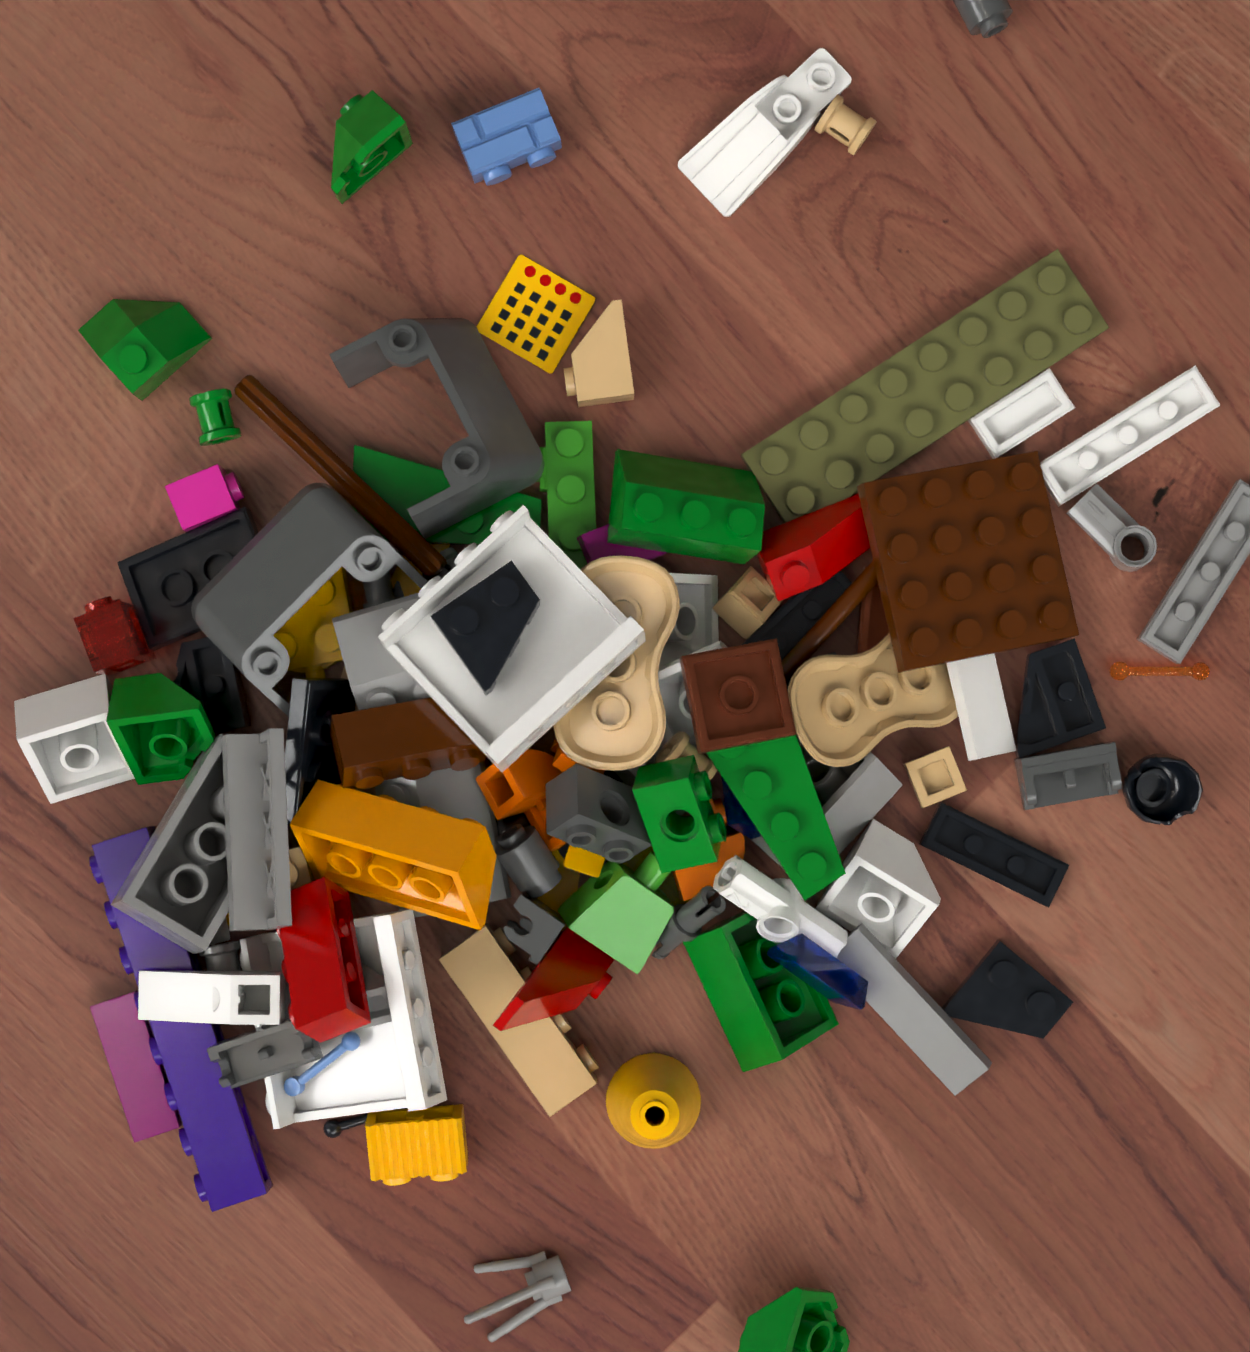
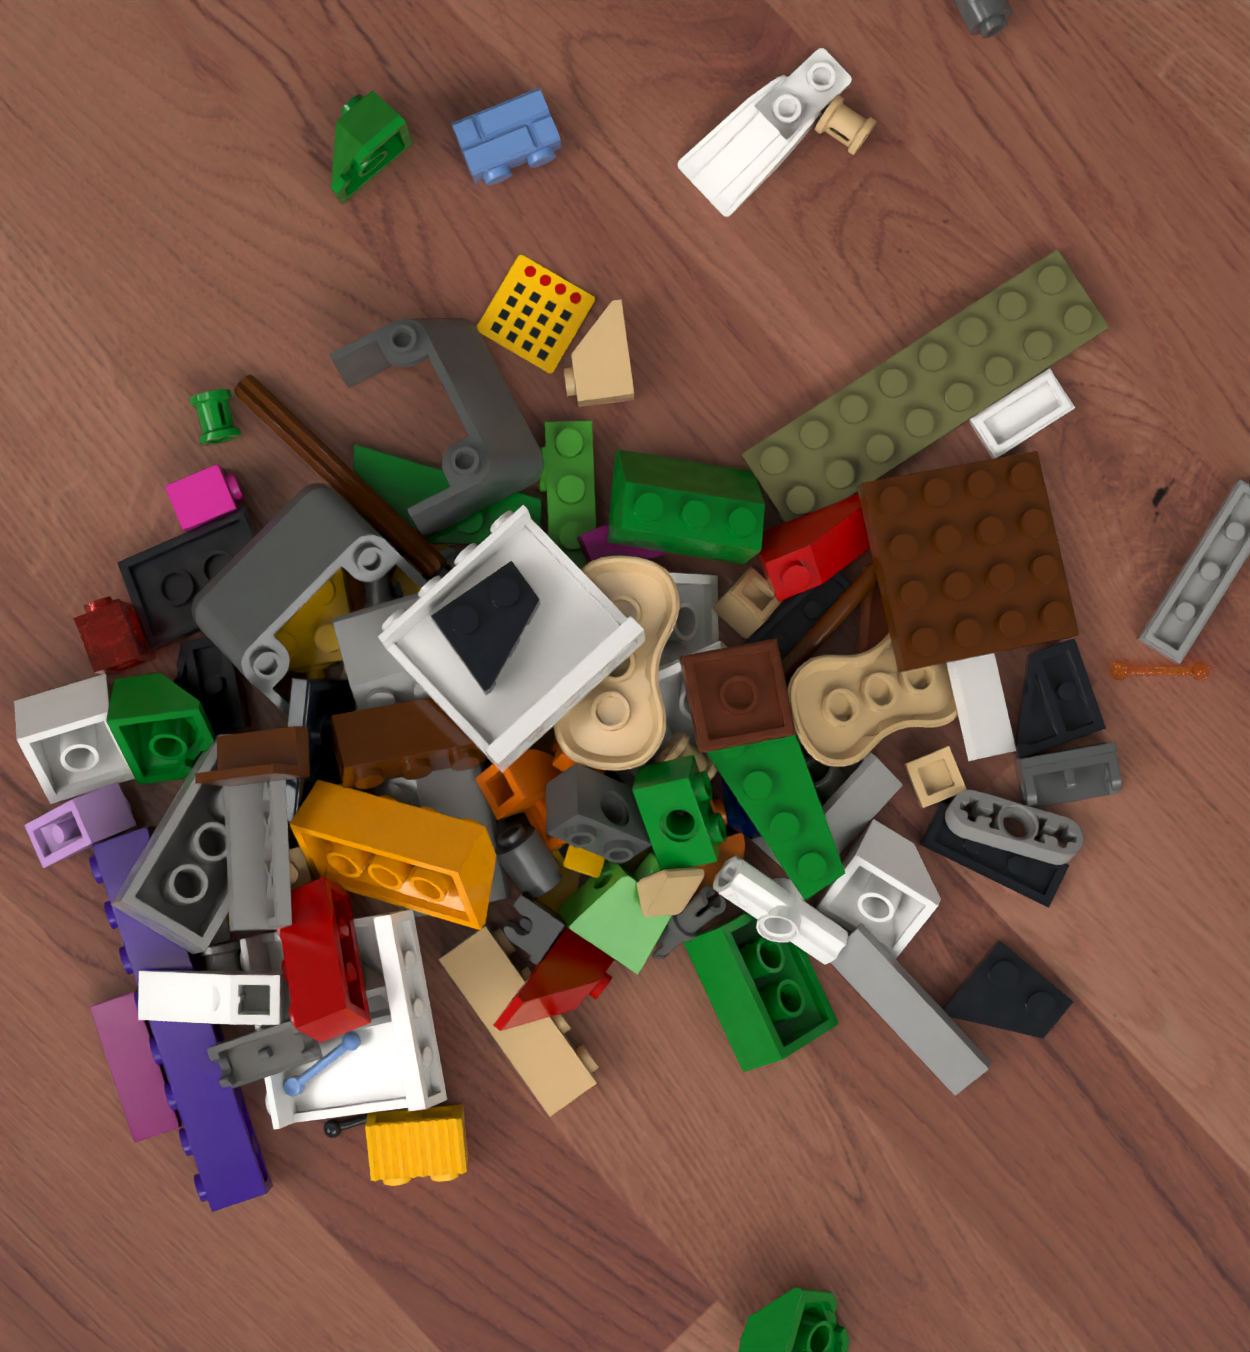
green slope [78,299,212,401] -> none
light grey plant [464,1251,572,1342] -> none
yellow cone [606,1052,701,1149] -> none
clear blue slope [767,933,868,1010] -> none
white tile [1040,365,1220,507] -> none
light grey piece [1066,484,1157,572] -> none
black hair [1122,753,1203,825] -> none
none -> lavender slope [24,782,137,868]
none -> reddish brown panel [195,726,310,787]
none -> tan slope [636,867,705,917]
none -> light grey beam [945,790,1084,865]

